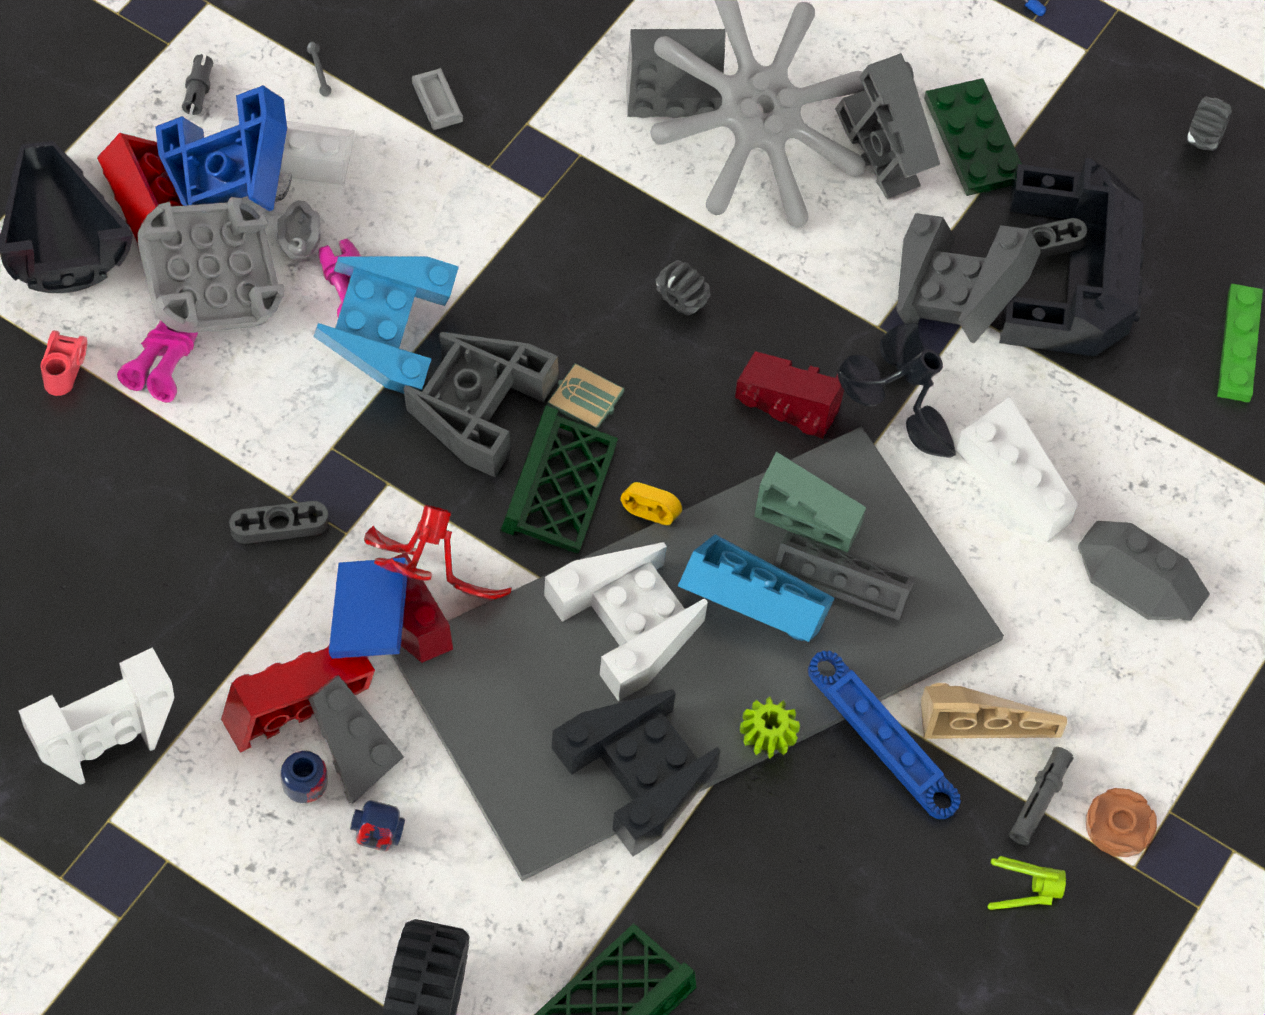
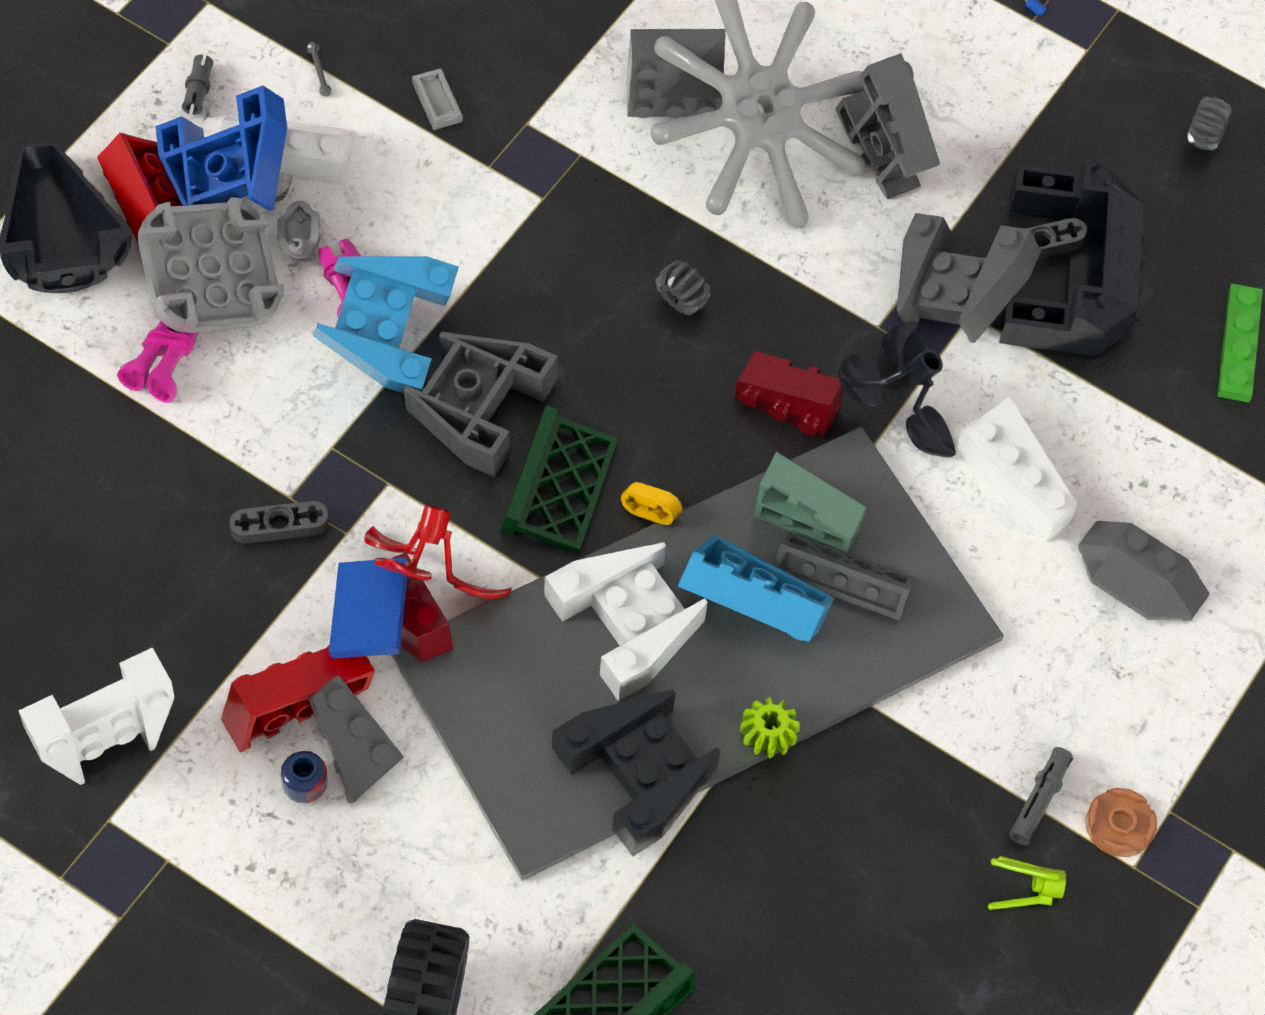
coral piece [40,330,87,396] -> none
dark blue head [350,800,405,851] -> none
piece [547,363,624,431] -> none
blue plate [808,650,961,819] -> none
tan wedge [921,683,1067,739] -> none
dark green plate [924,78,1022,196] -> none

